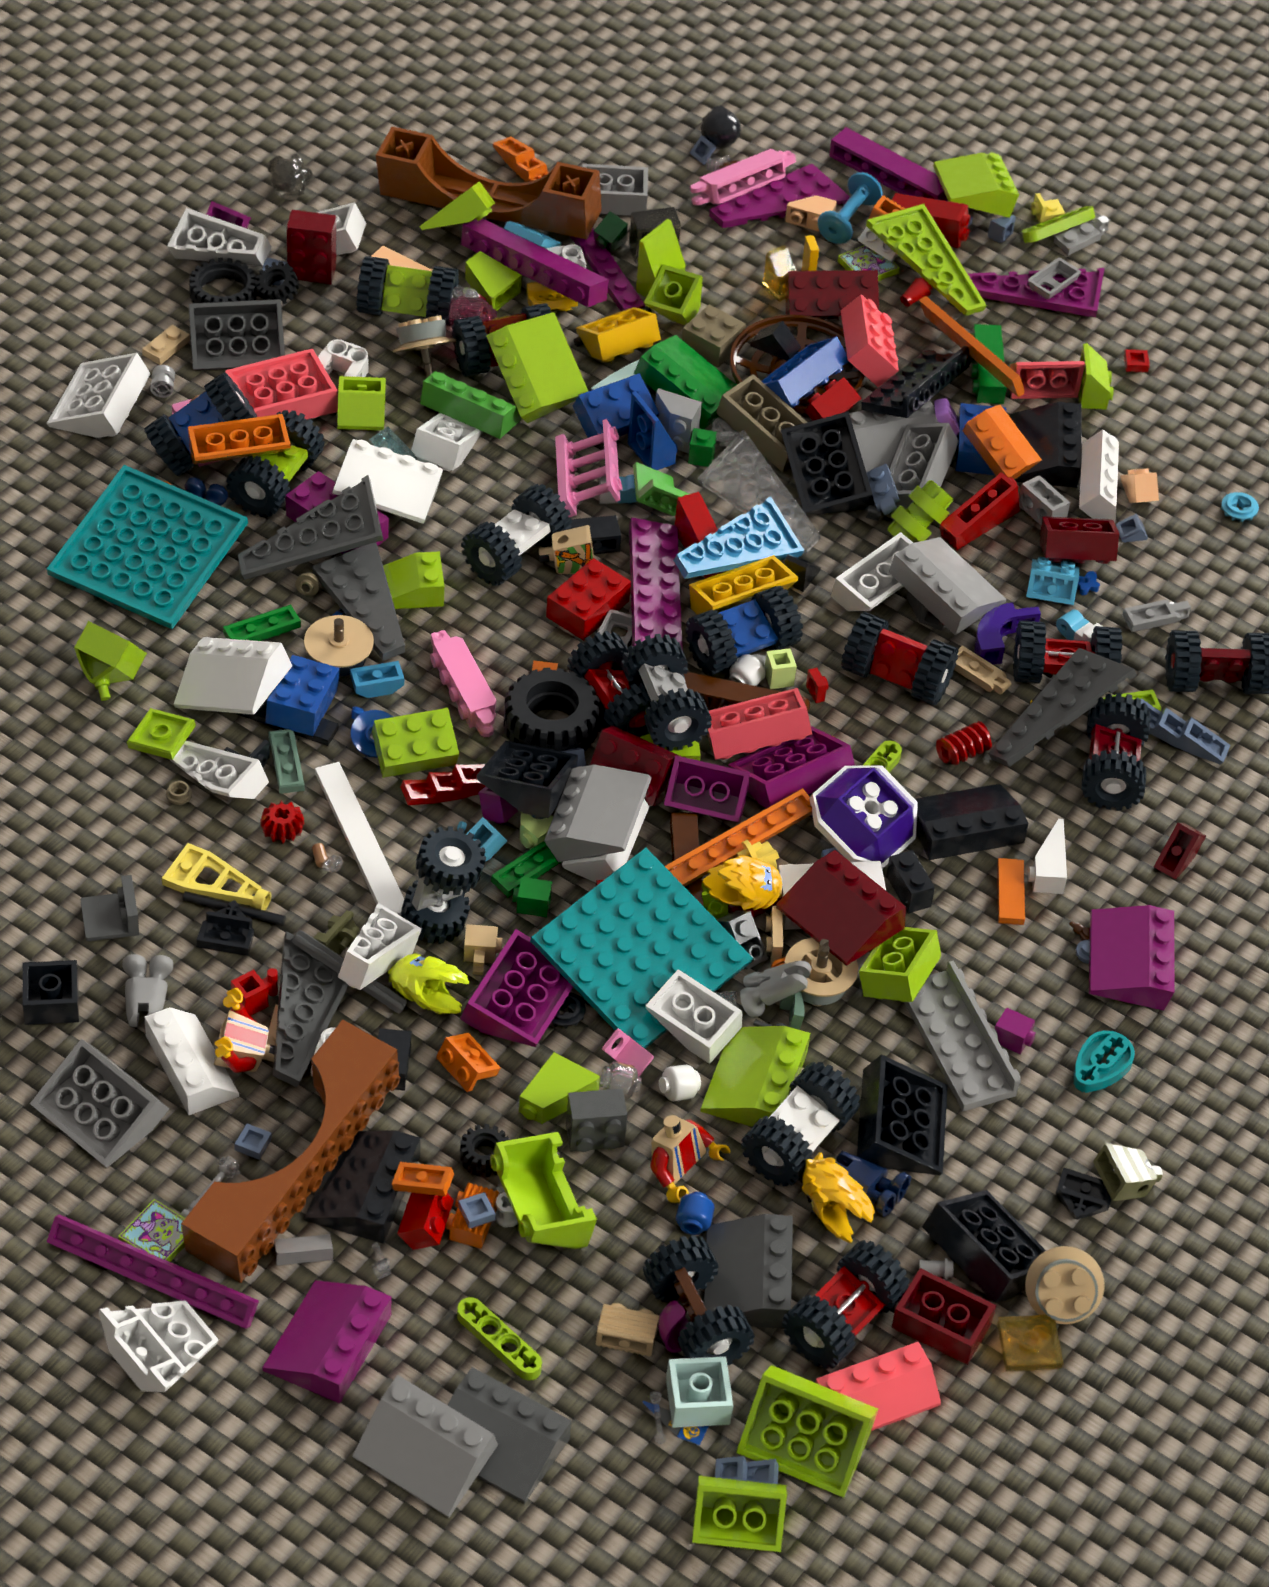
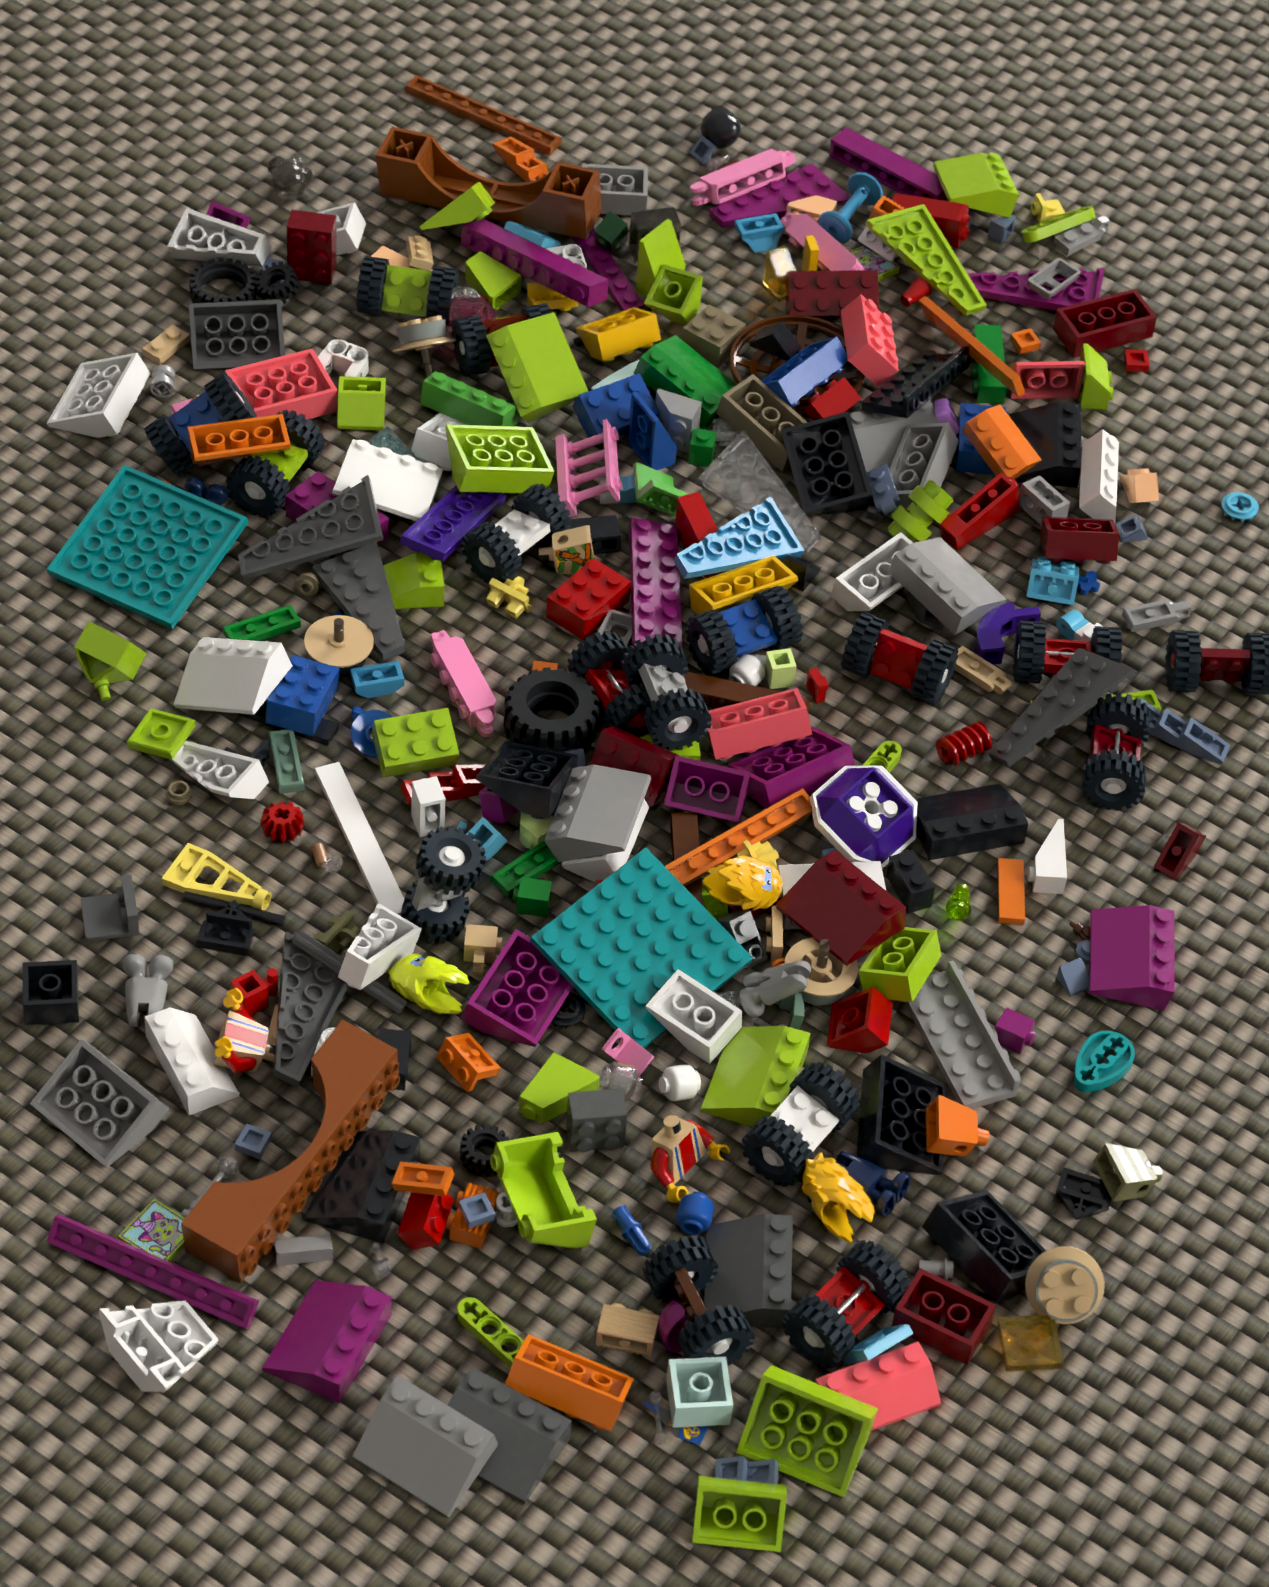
none -> dark purple plate [400,485,506,562]
none -> dark orange tile [405,75,562,155]
none -> tan plate [406,235,433,271]
none -> white brick [411,776,445,837]
none -> lime slope [445,424,555,494]
none -> light yellow hips [486,576,532,619]
none -> orange slope [505,1334,634,1431]
none -> blue axle [611,1205,652,1256]
none -> dark azure slope [734,213,784,253]
none -> bright pink hinge [780,211,864,271]
none -> red slope [827,986,893,1054]
none -> medium azure tile [842,1324,913,1365]
none -> orange torso [926,1095,989,1157]
none -> clear neon green cone [946,884,971,921]
none -> orange plate [1010,328,1041,354]
none -> dark red brick [1053,289,1157,358]
none -> sand blue slope [1056,958,1089,996]

